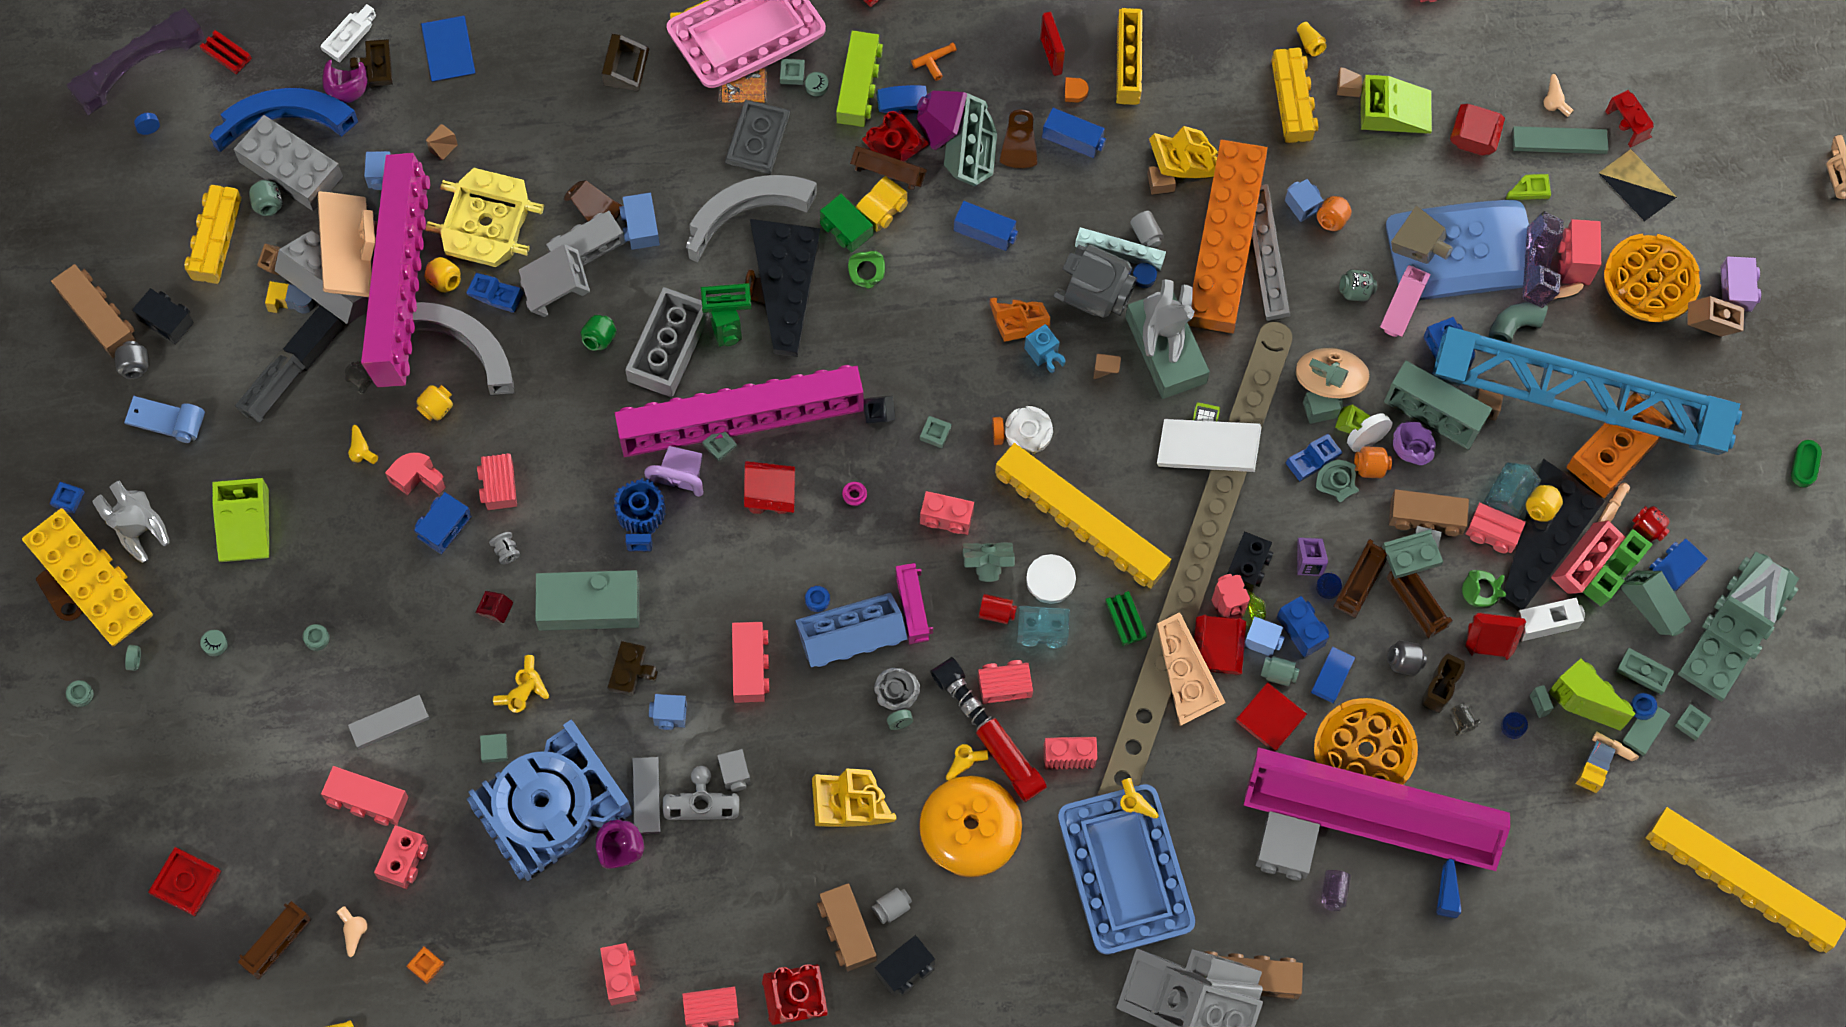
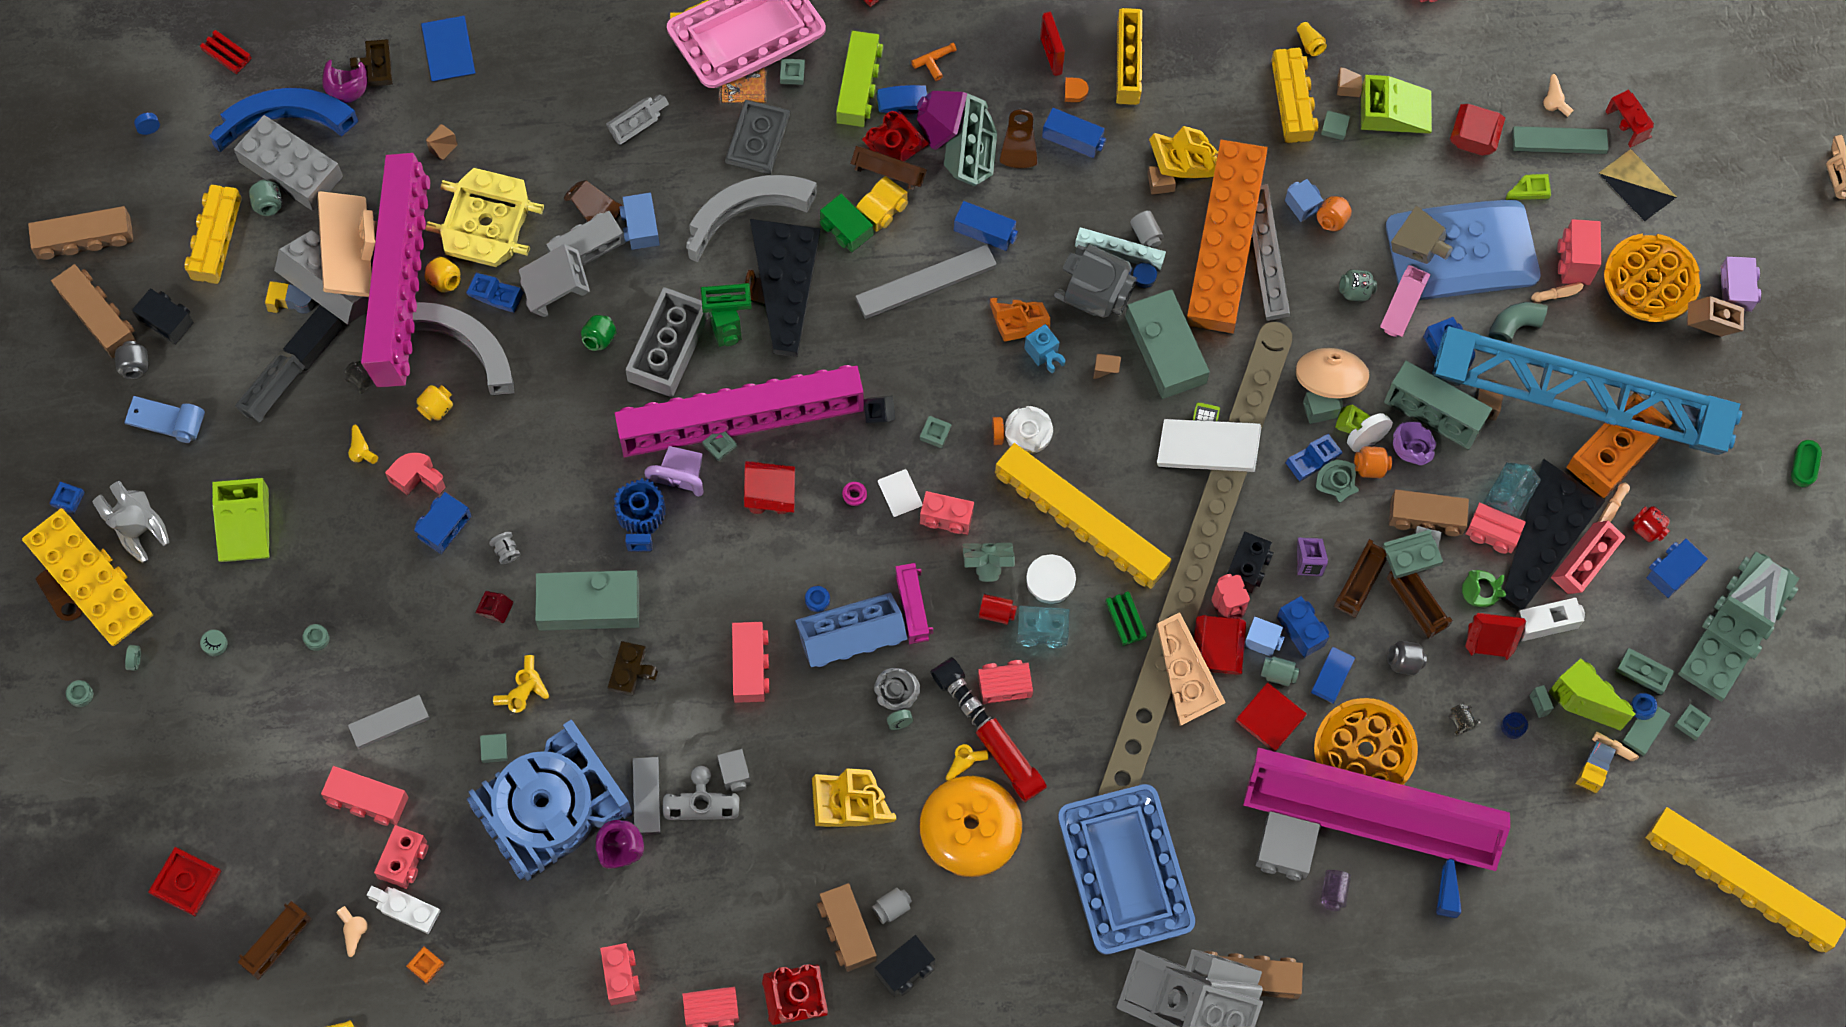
clear purple arch [66,8,205,115] -> none
medium nougat slope [257,244,280,275] -> none
white hinge [320,4,376,63] -> none
medium blue brick [365,151,391,190] -> none
coral brick [477,453,517,510] -> none
dark brown tile [602,34,650,91] -> none
medium blue brick [649,694,687,730] -> none
sand green tile [805,72,828,96] -> none
bright green piece [848,251,885,289] -> none
coral brick [1044,737,1097,770] -> none
yellow animal [1120,778,1159,819] -> none
light grey piece [1143,279,1195,363] -> none
clear neon green arm [1245,588,1266,621] -> none
sand green piece [1309,358,1349,388] -> none
clear blue tile [1316,573,1342,599] -> none
dark brown brick [1422,653,1465,713] -> none
clear purple arch [1522,211,1564,308] -> none
yellow head [1525,485,1563,522] -> none
bright green arch [1583,529,1653,607] -> none
sand green slope [1620,570,1691,636] -> none
none -> medium nougat brick [28,206,134,260]
none -> white hinge [367,886,441,934]
none -> light grey hinge [606,94,669,145]
none -> light grey tile [856,245,997,319]
none -> white sticker [878,469,923,517]
none -> sand green tile [1321,110,1350,140]

